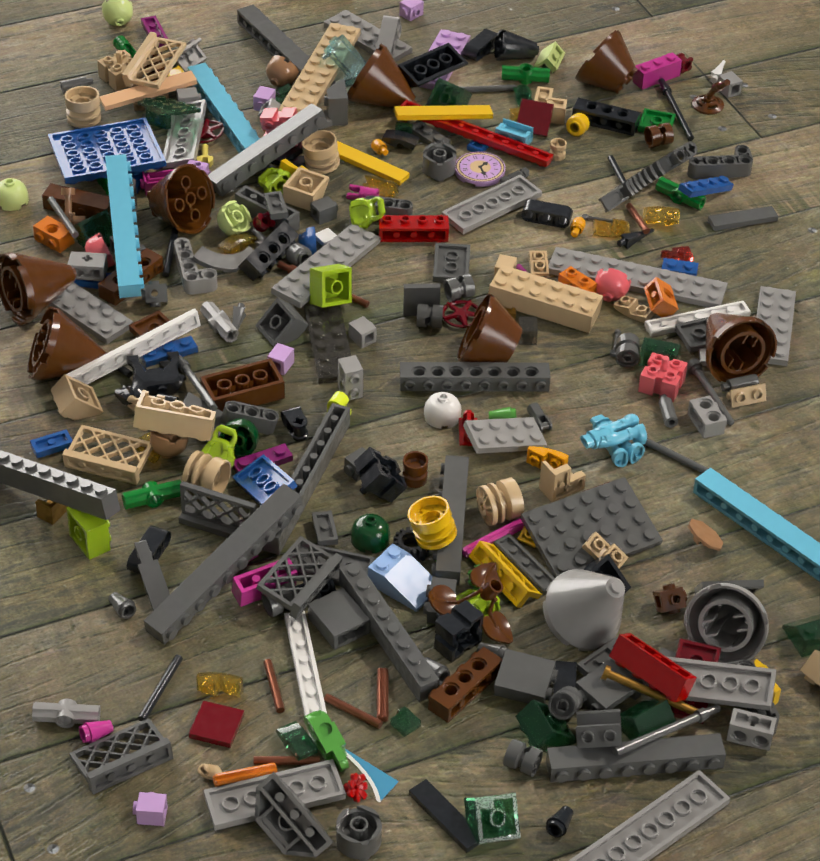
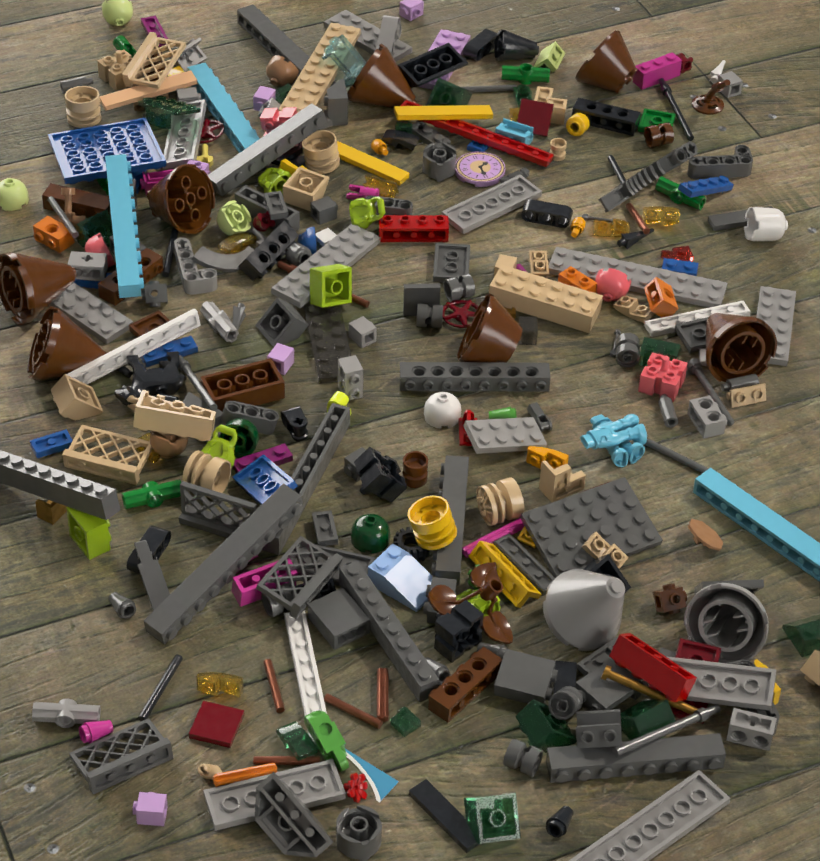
none -> white cylinder [744,207,788,241]

